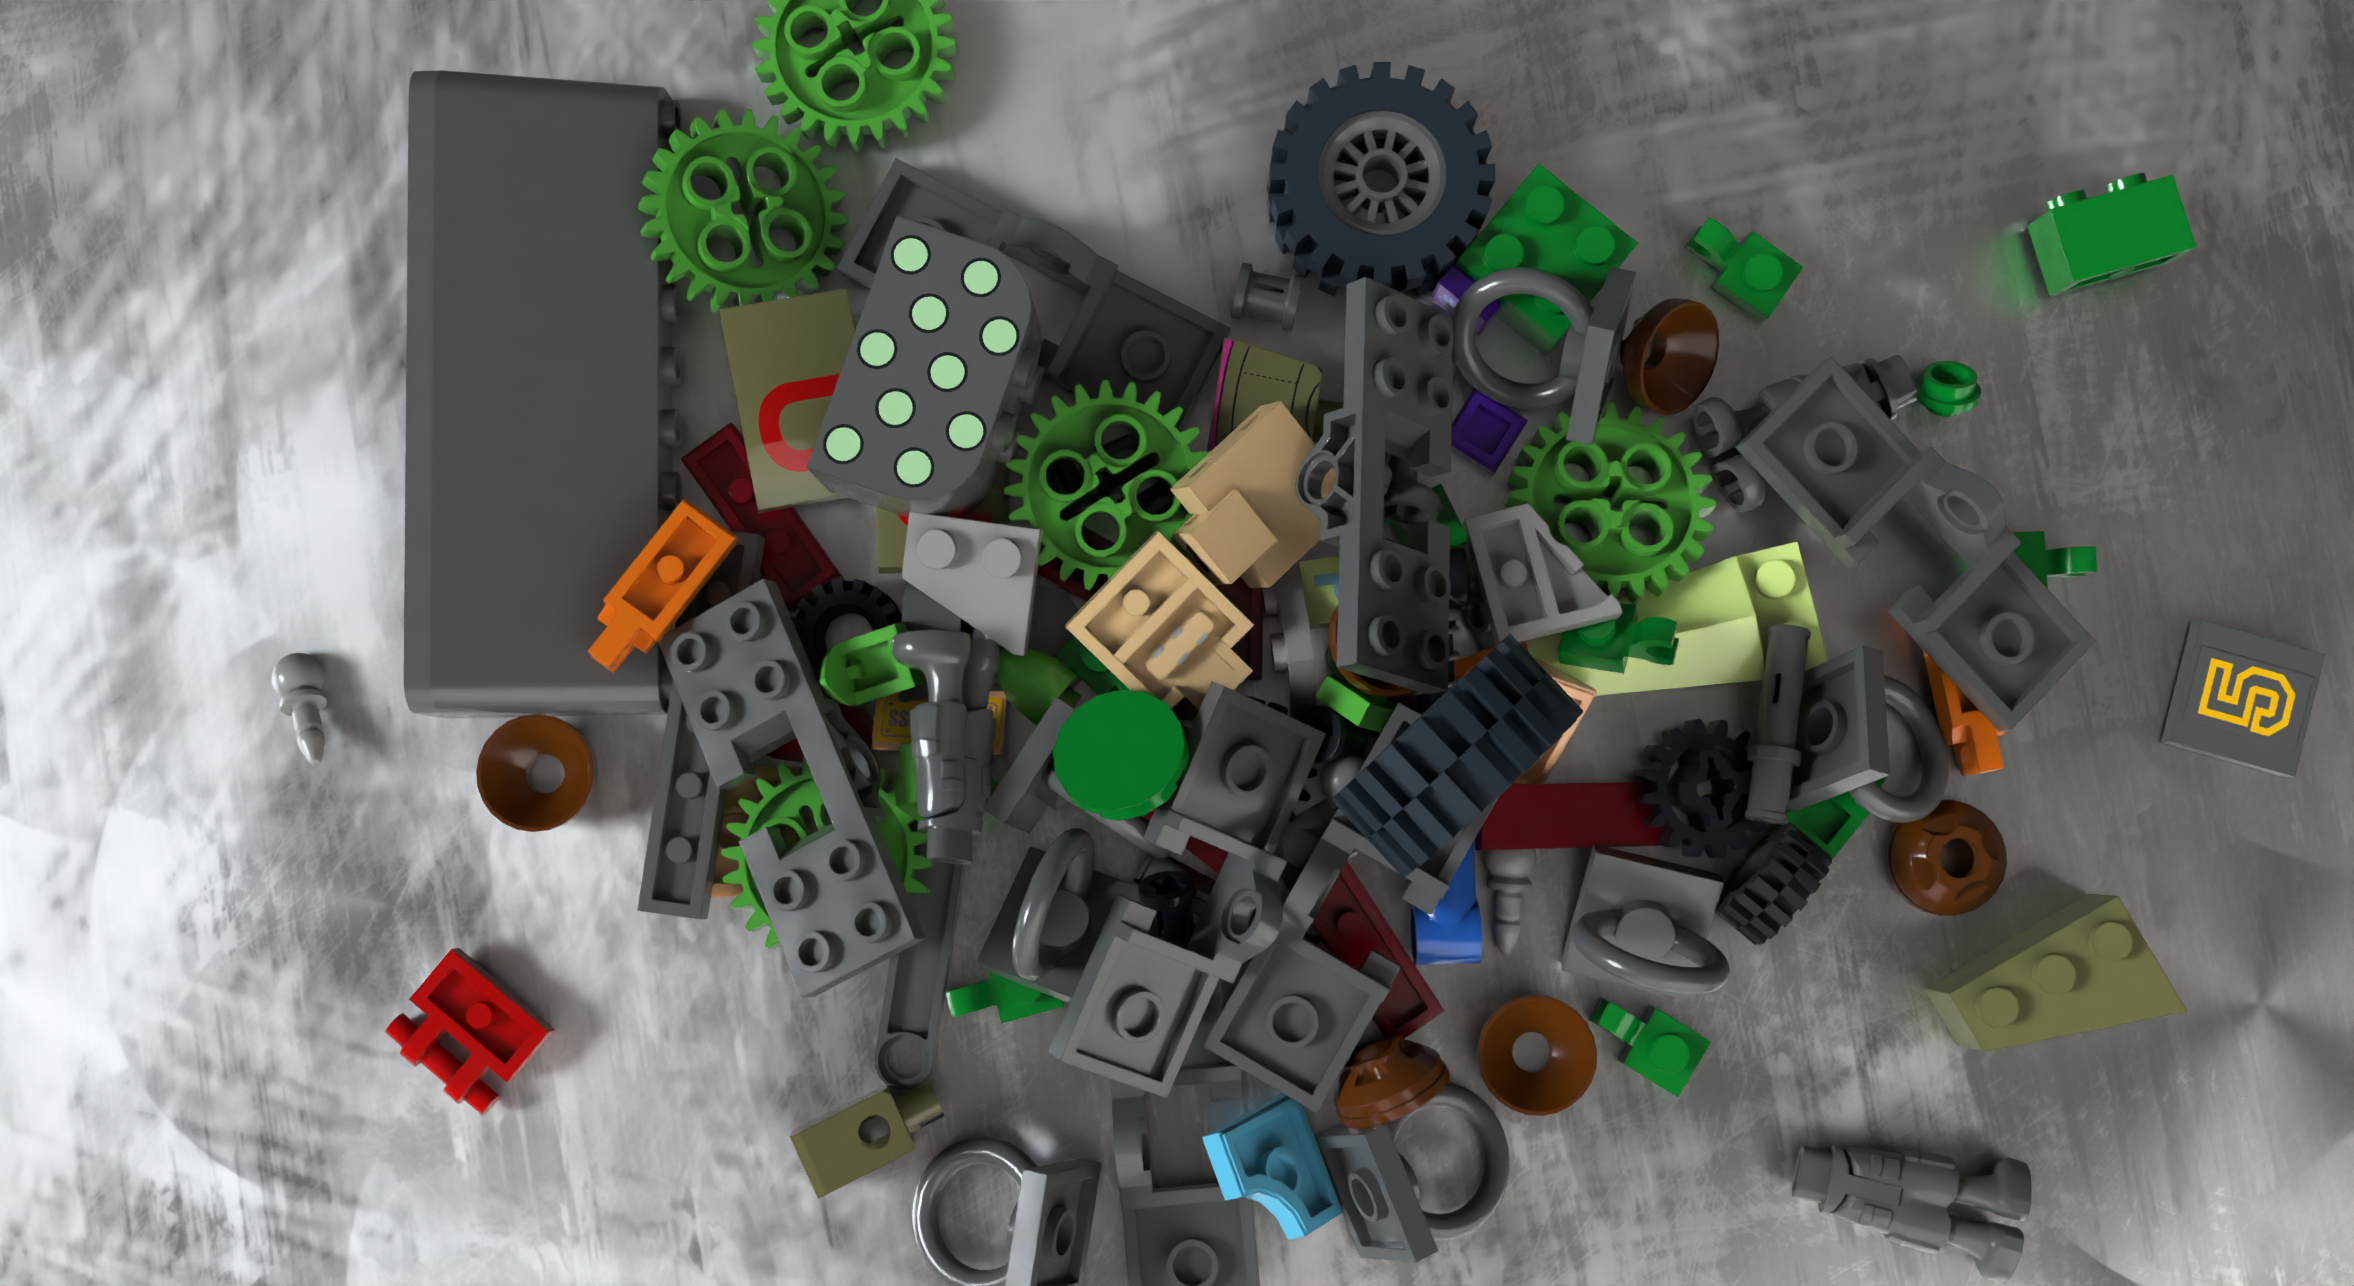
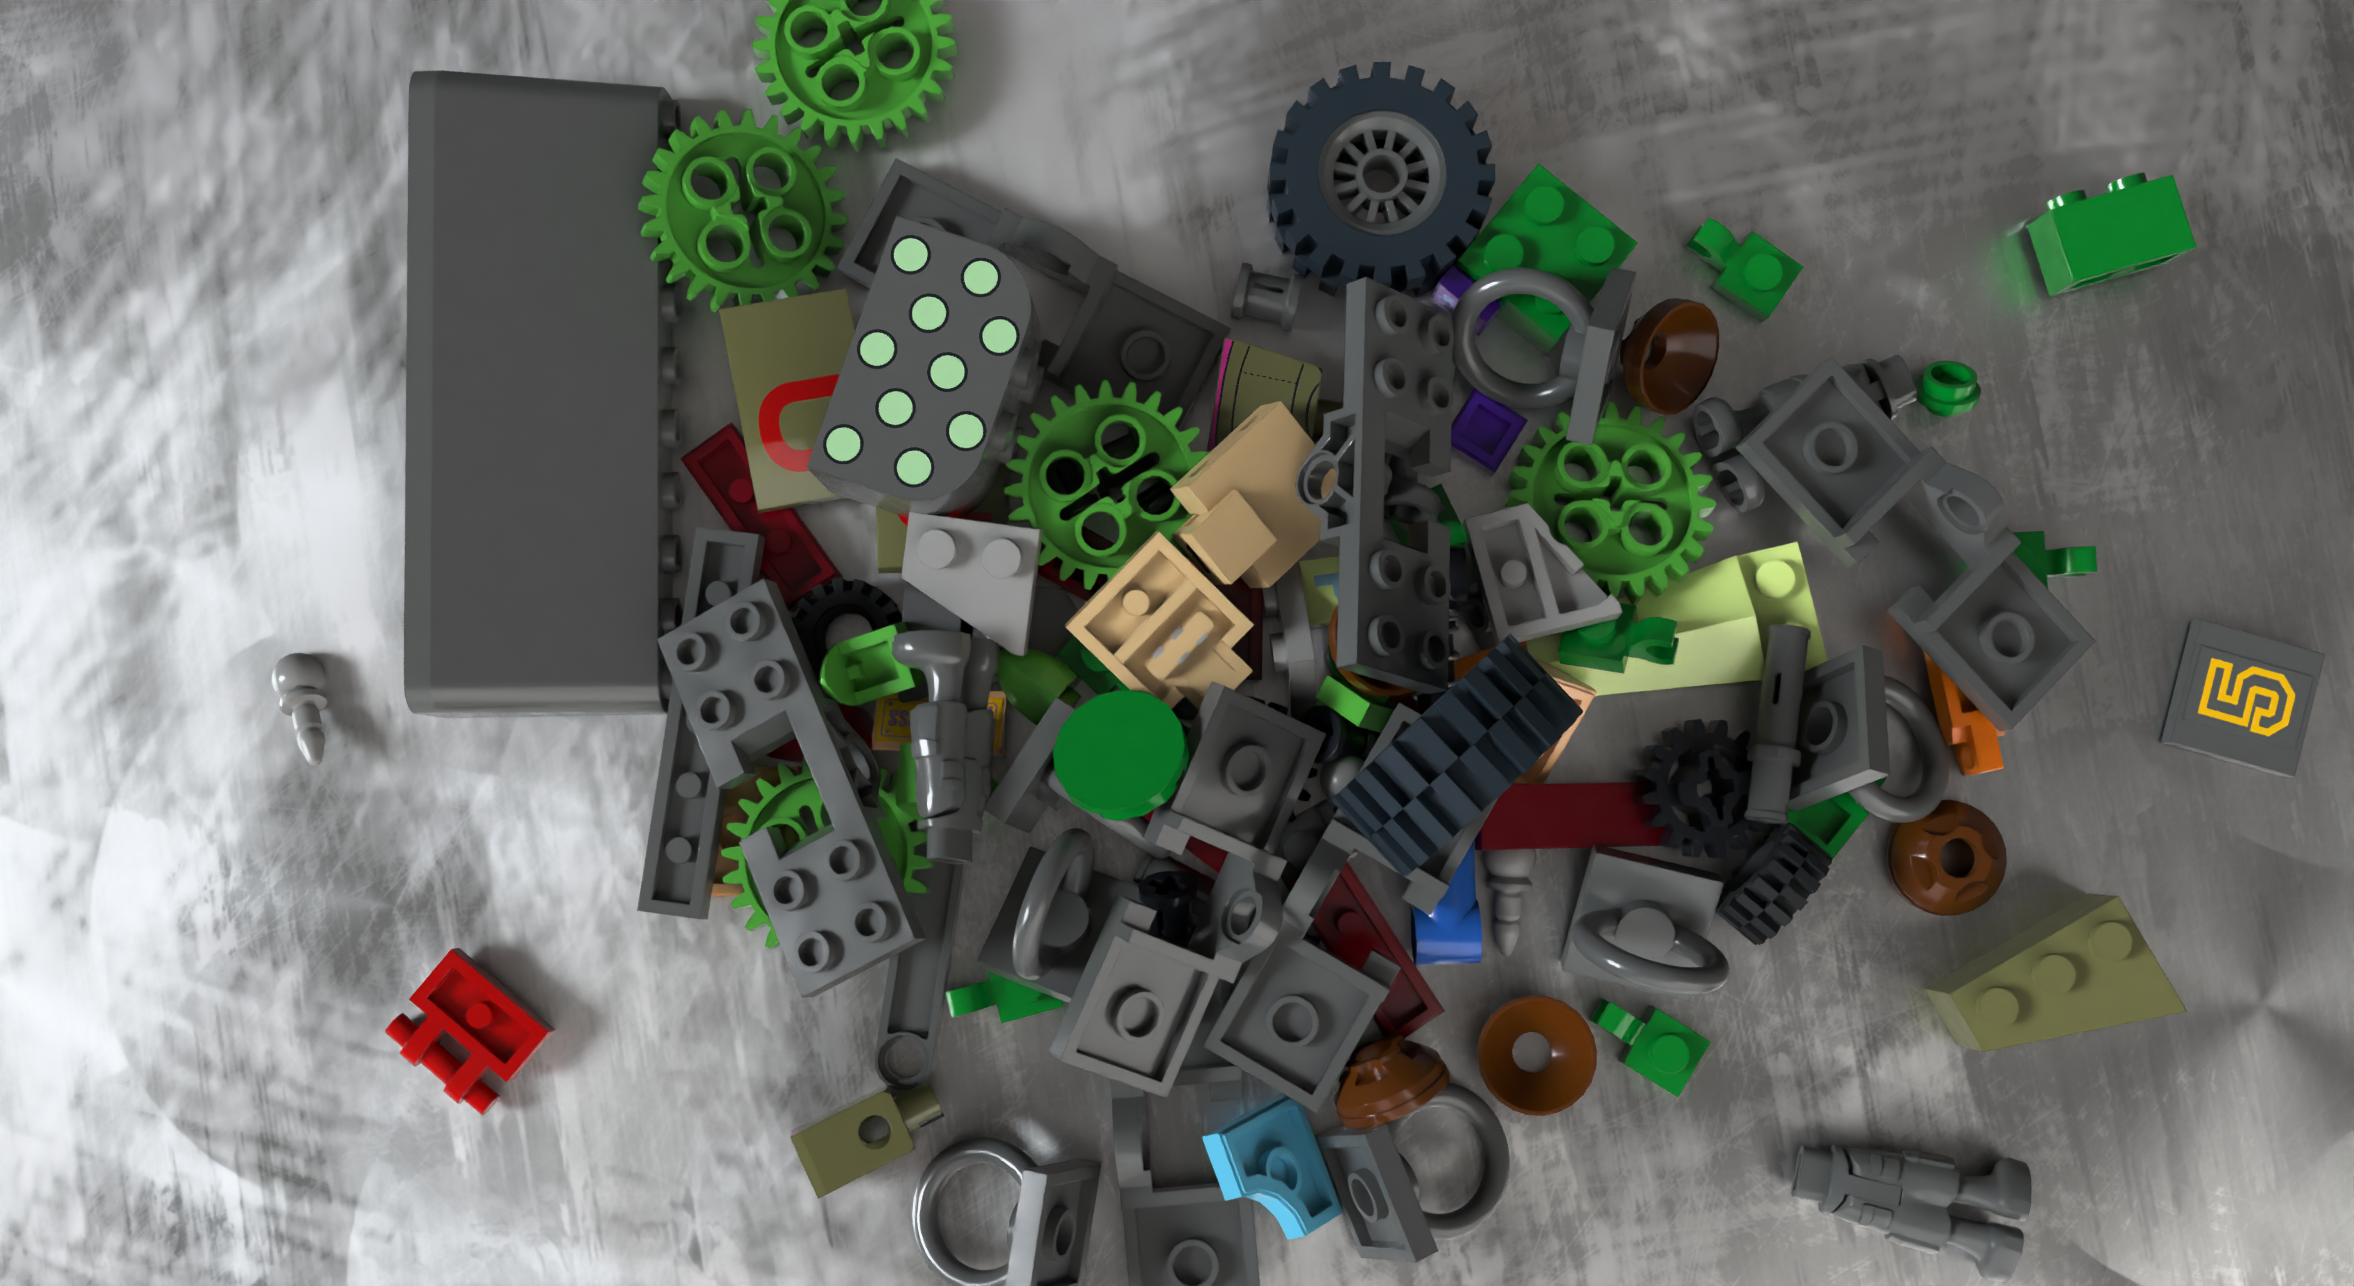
reddish brown piece [476,714,598,832] -> none
orange hinge [588,499,739,673] -> none

